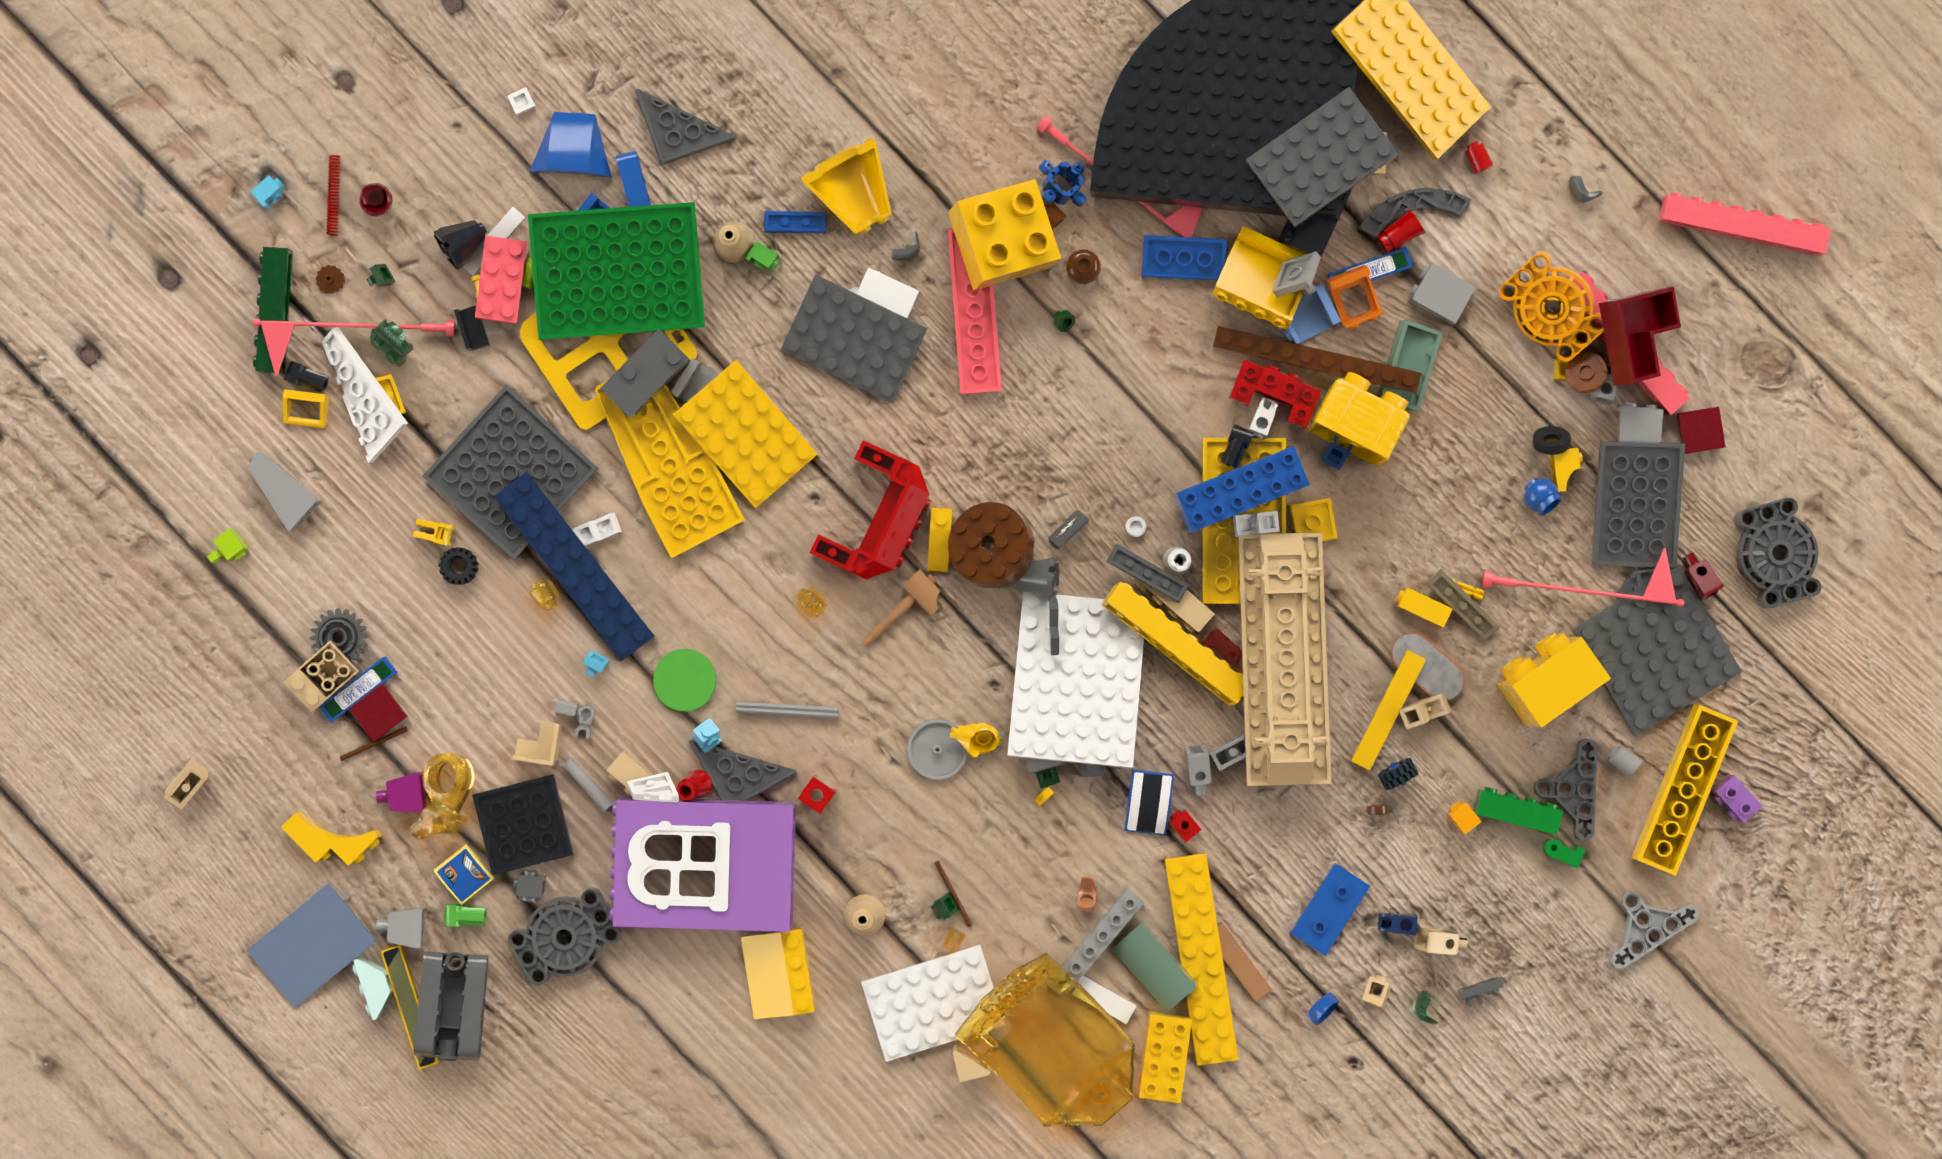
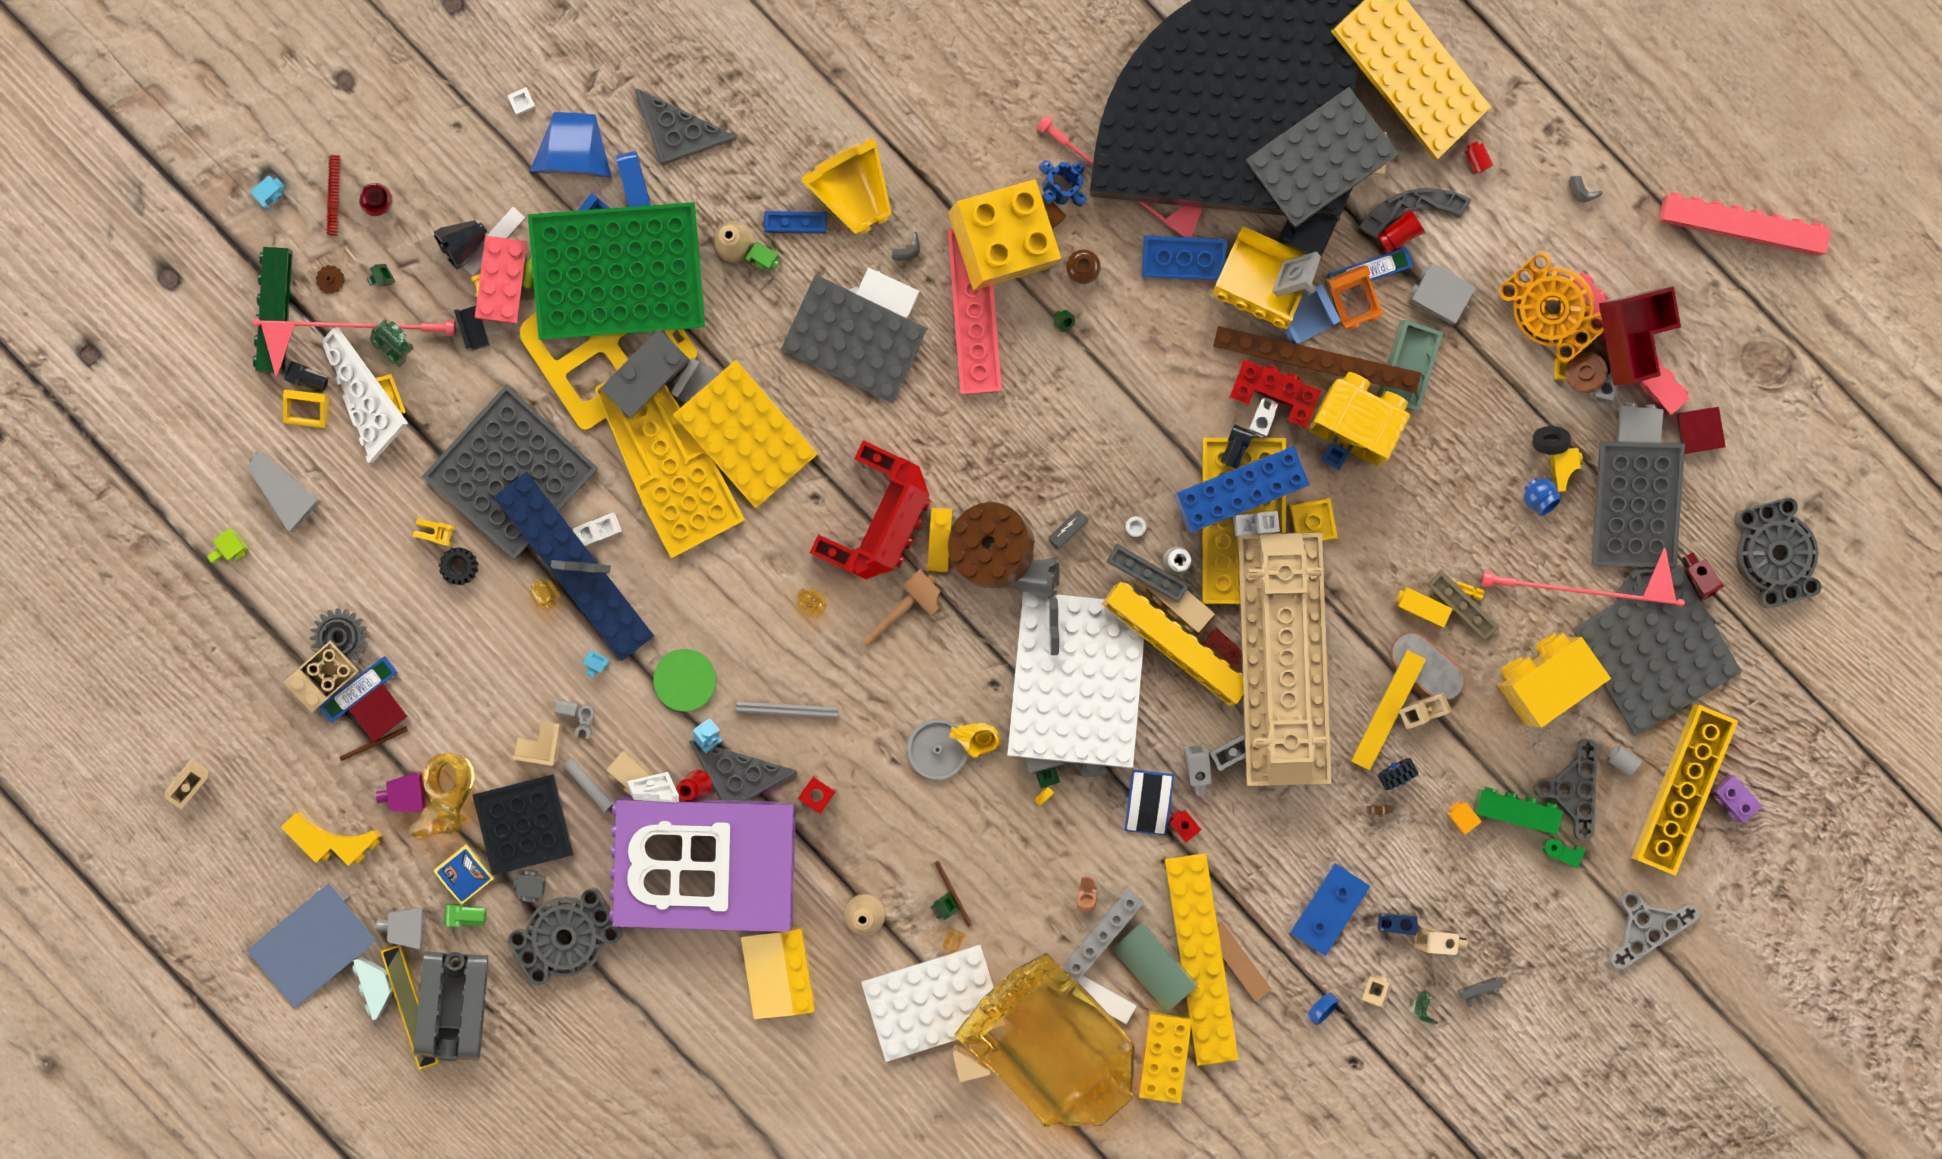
none -> dark grey tile [551,560,611,574]

